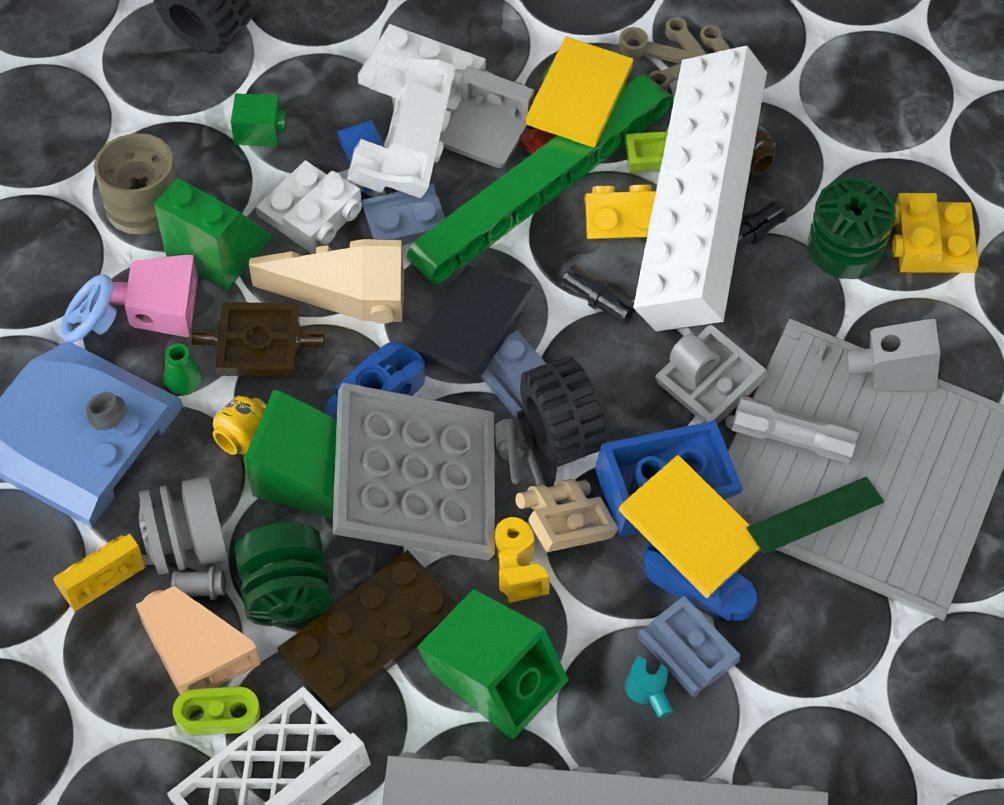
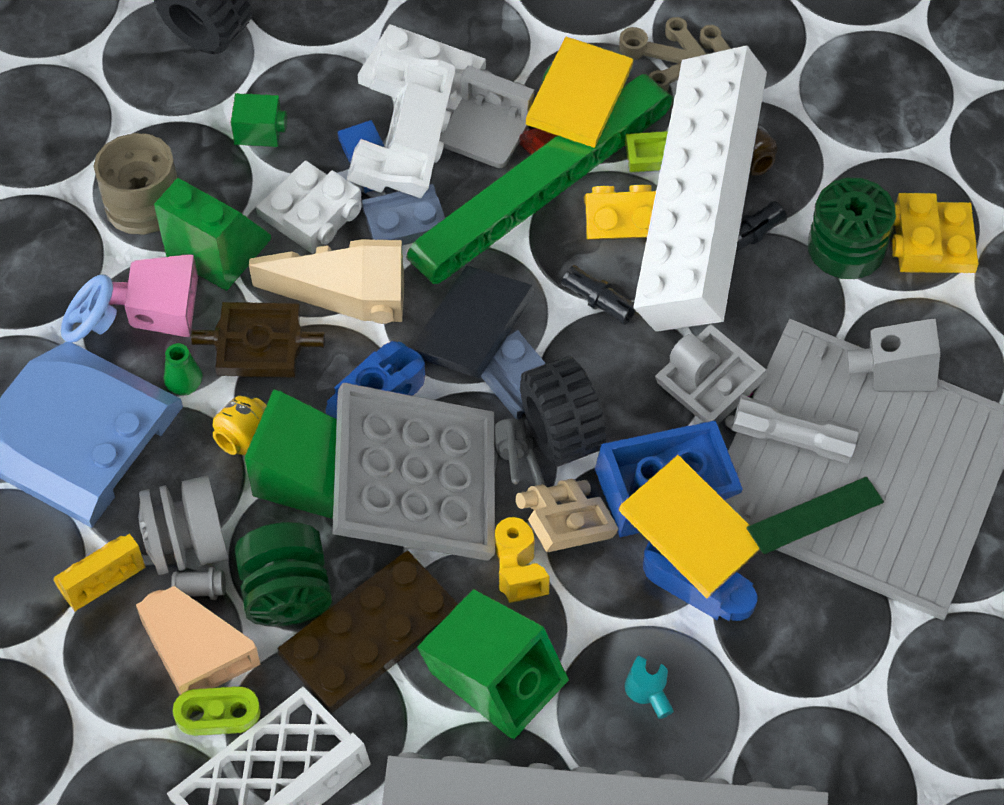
dark grey plate [86,392,127,430] -> none
sand blue plate [638,596,741,698] -> none

